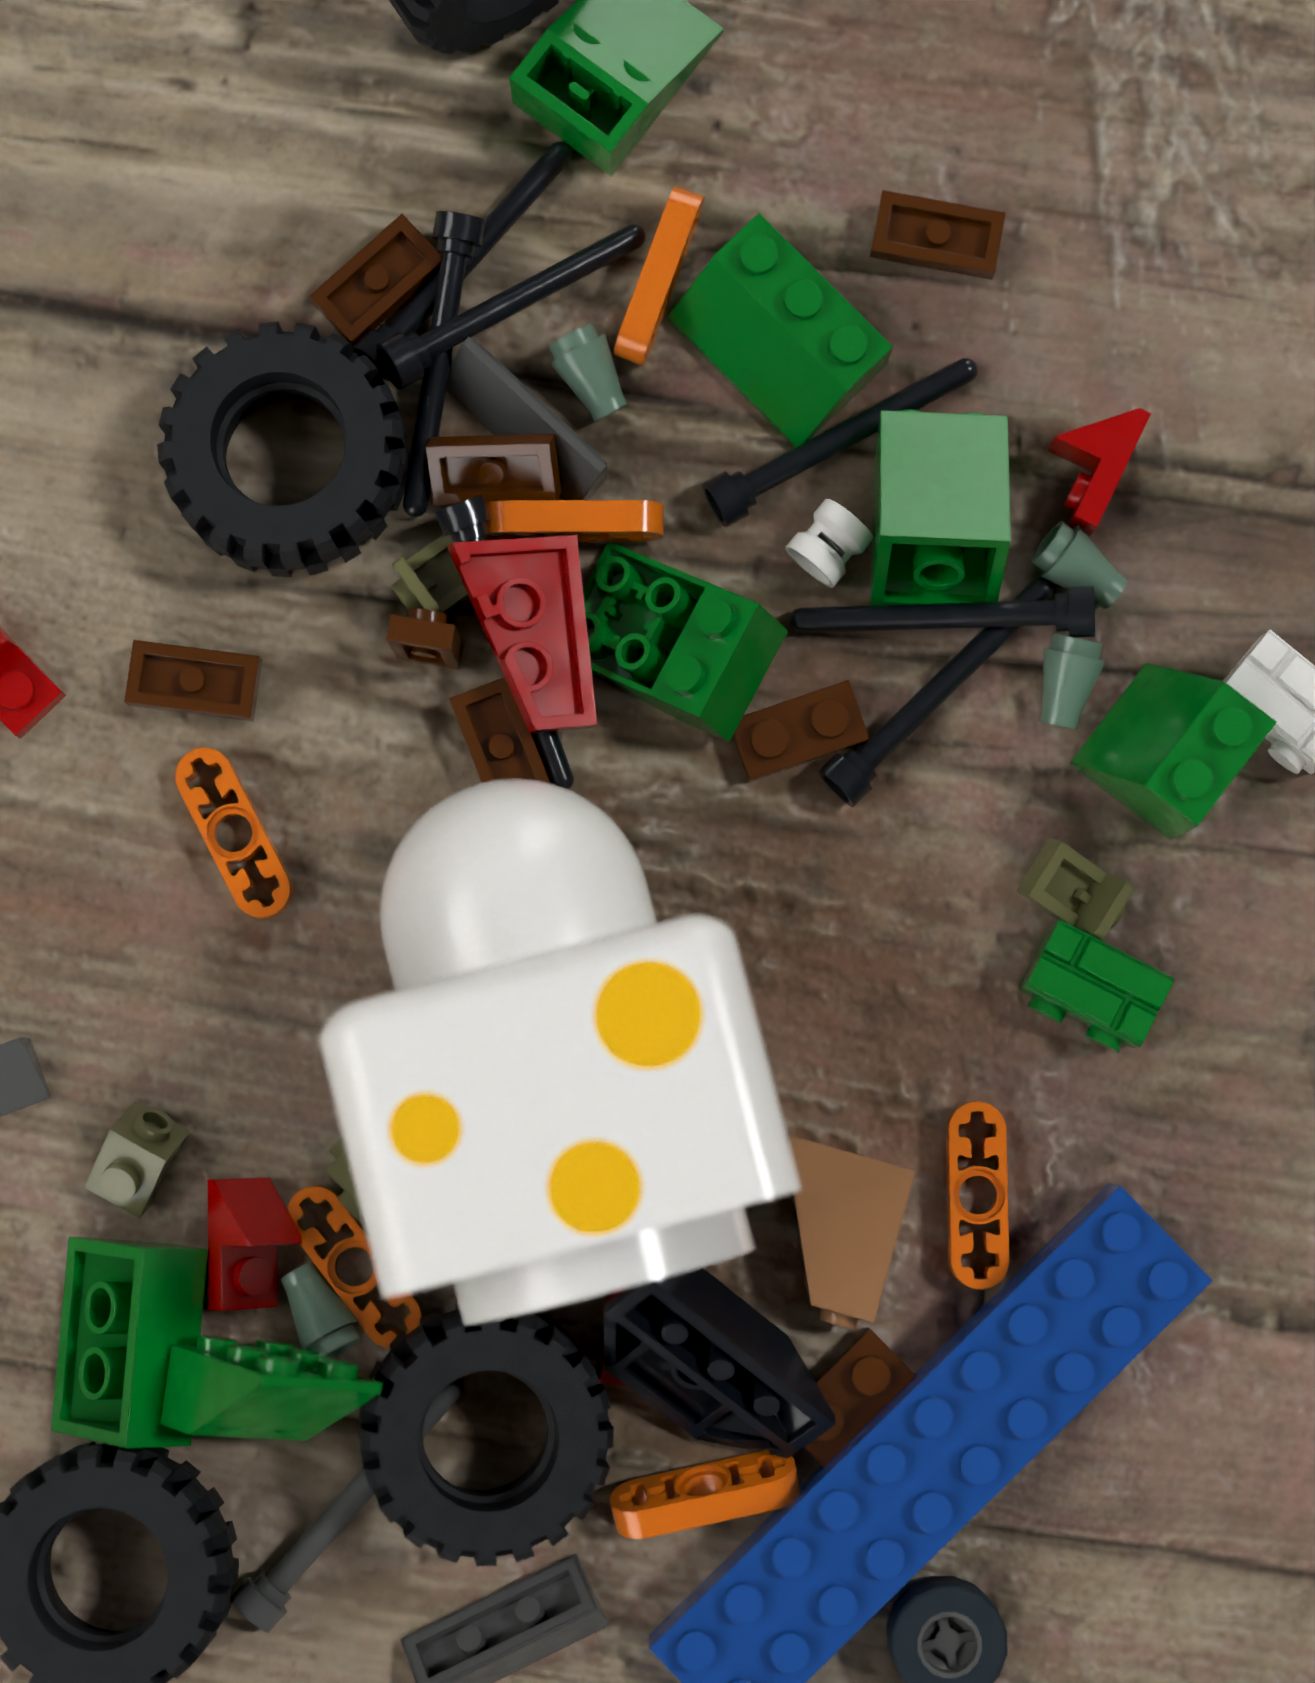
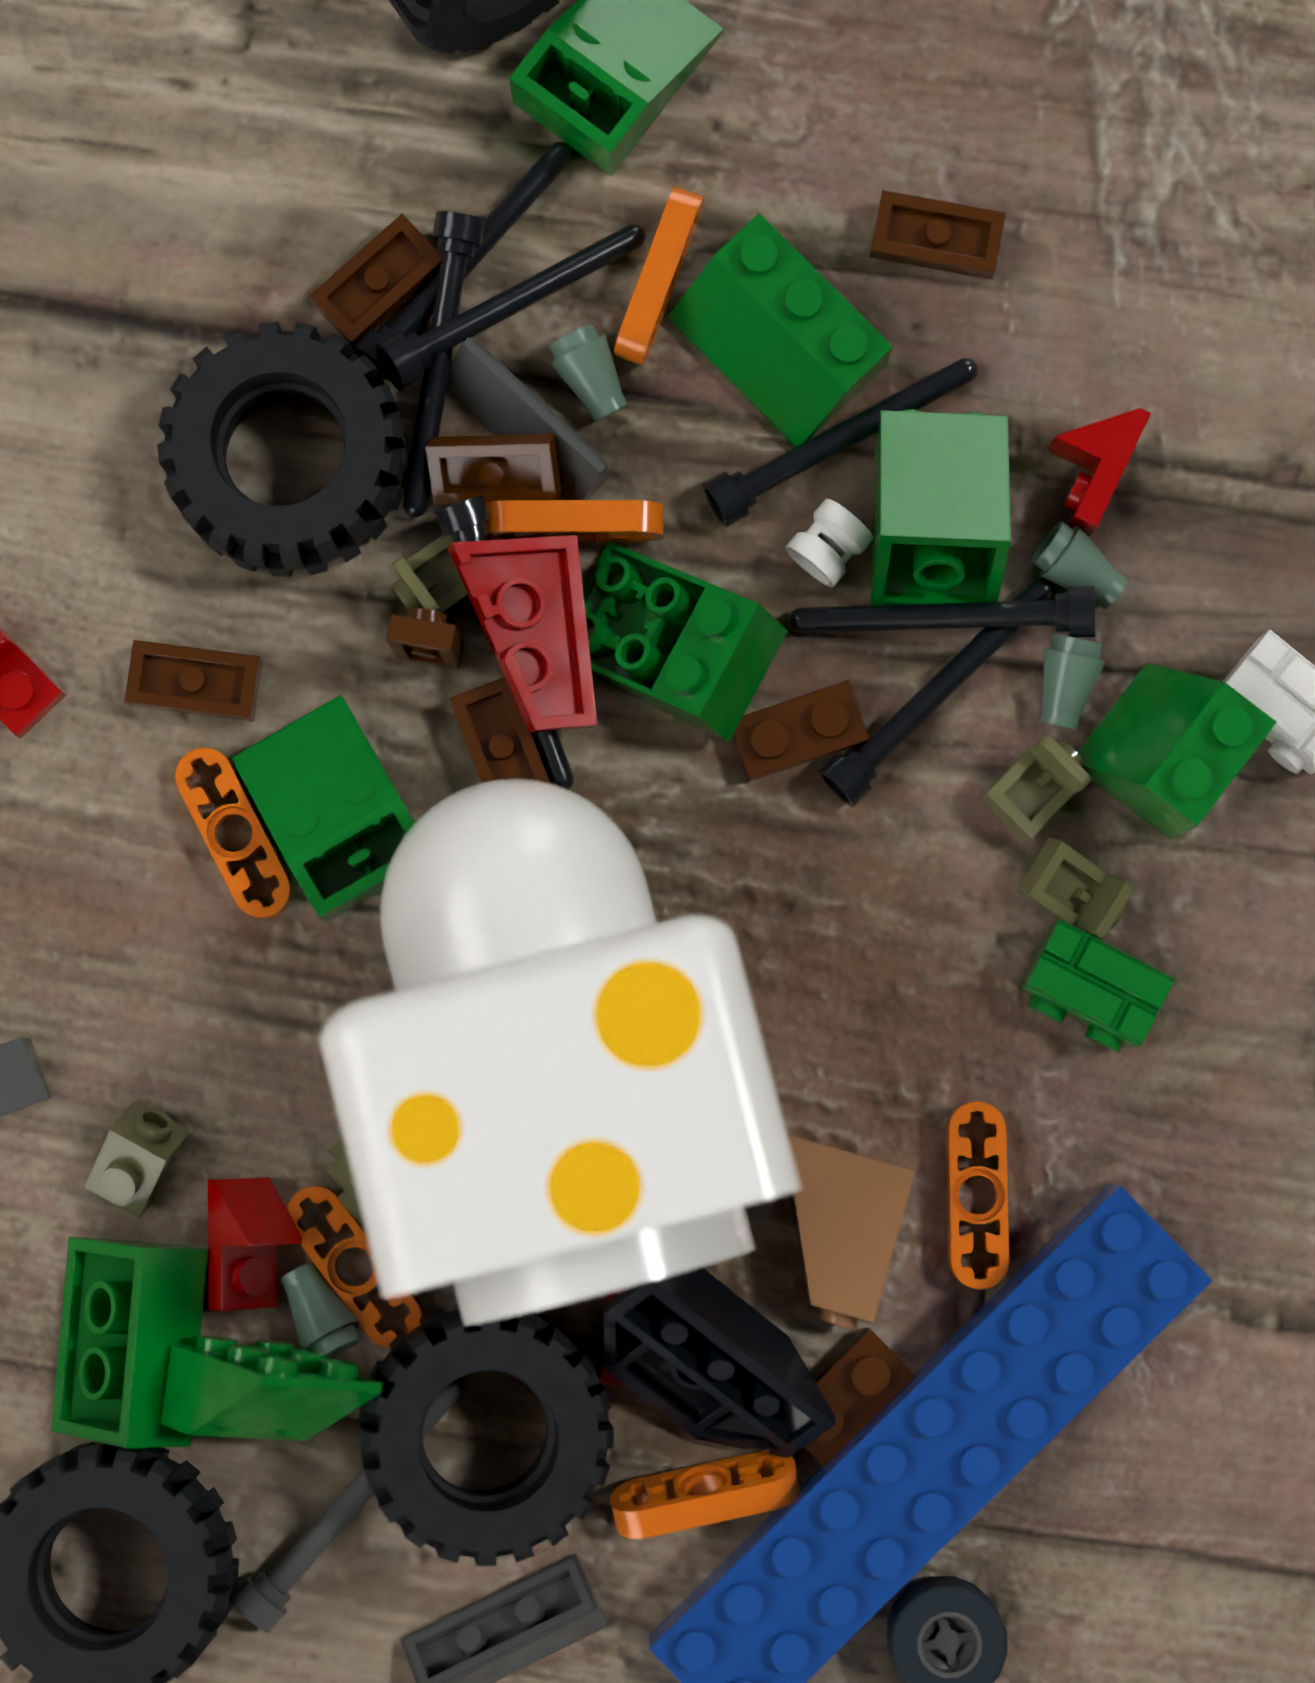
none -> green slope [231,694,416,922]
none -> olive bracket [979,735,1092,843]

